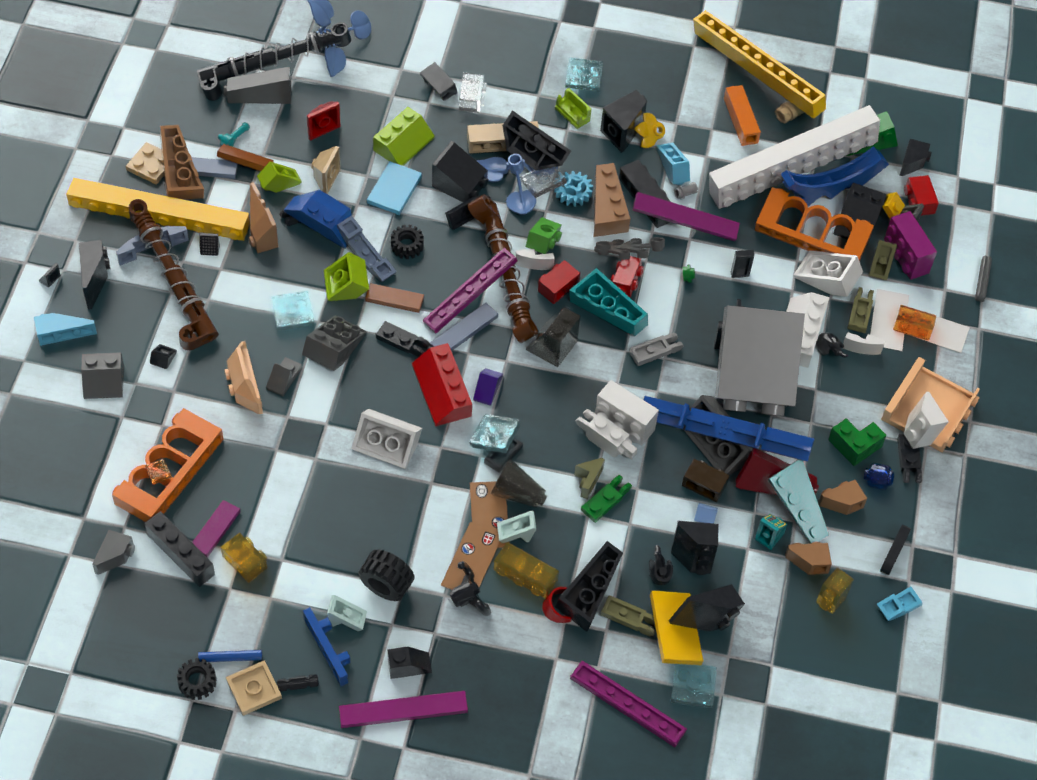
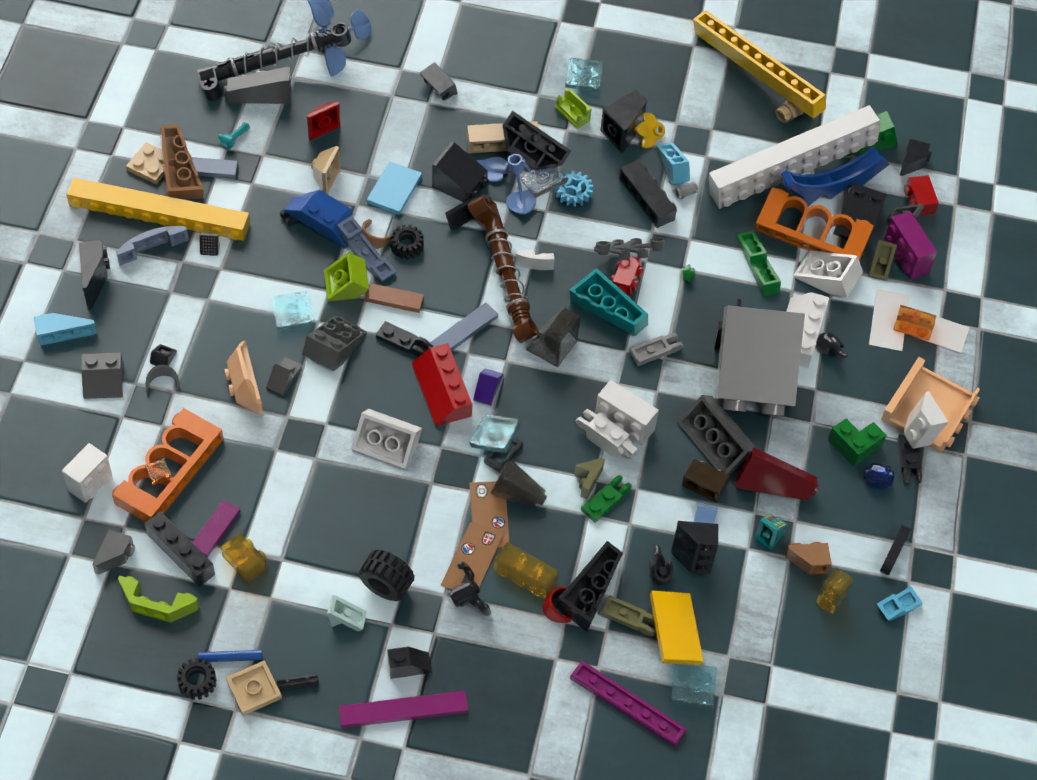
black slope [39,263,61,288] -> none
reddish brown piece [128,199,219,351] -> none
dark orange tile [217,144,274,171] -> none
medium nougat wedge [249,182,278,253] -> none
lime slope [257,161,302,193] -> none
blue hinge [303,607,351,687] -> none
lime slope [373,106,435,166] -> none
magenta tile [423,248,518,334] -> none
clear brick [459,73,487,113] -> none
light aqua slope [497,511,536,543] -> none
bright green brick [525,217,562,254] -> none
red brick [538,260,580,304] -> none
medium nougat wedge [593,163,630,237] -> none
magenta tile [633,192,740,241] -> none
blue piece [643,396,815,462] -> none
black slope [668,584,745,632] -> none
orange brick [724,85,761,146] -> none
black tile [730,250,755,278] -> none
wing [768,460,829,544] -> none
medium nougat slope [818,480,867,515] -> none
white slope [843,332,885,355] -> none
olive hinge [847,287,874,333] -> none
yellow bracket [882,192,905,220] -> none
dark grey axle [975,255,992,302] -> none
none -> white brick [62,443,112,503]
none -> lime slope [118,576,199,623]
none -> dark grey helmet [145,365,180,393]
none -> medium nougat helmet [362,219,391,249]
none -> green slope [736,231,781,296]

